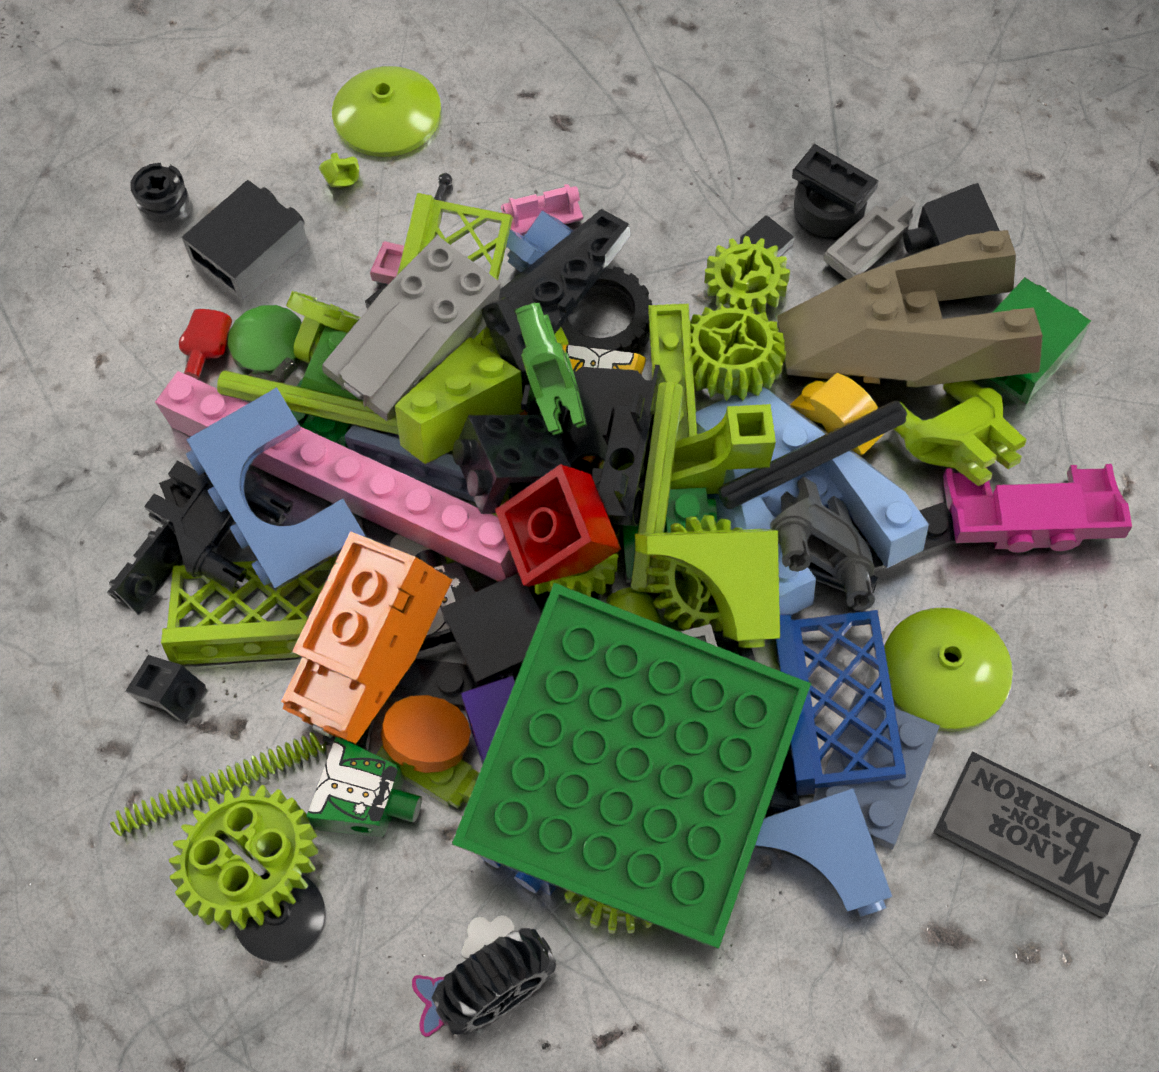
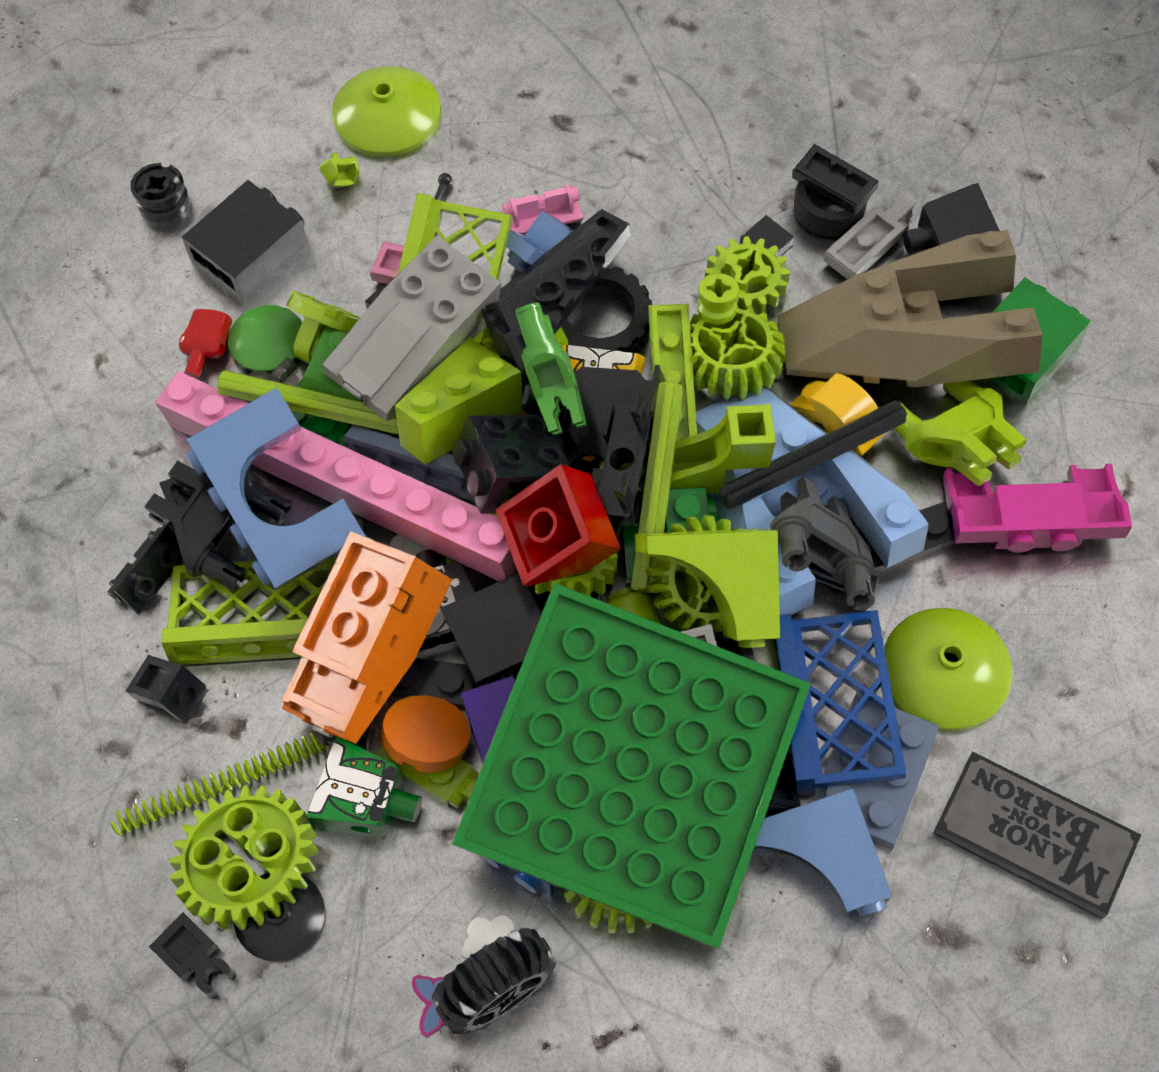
none -> black plate [149,912,234,997]
none -> lime wheel [697,273,739,325]

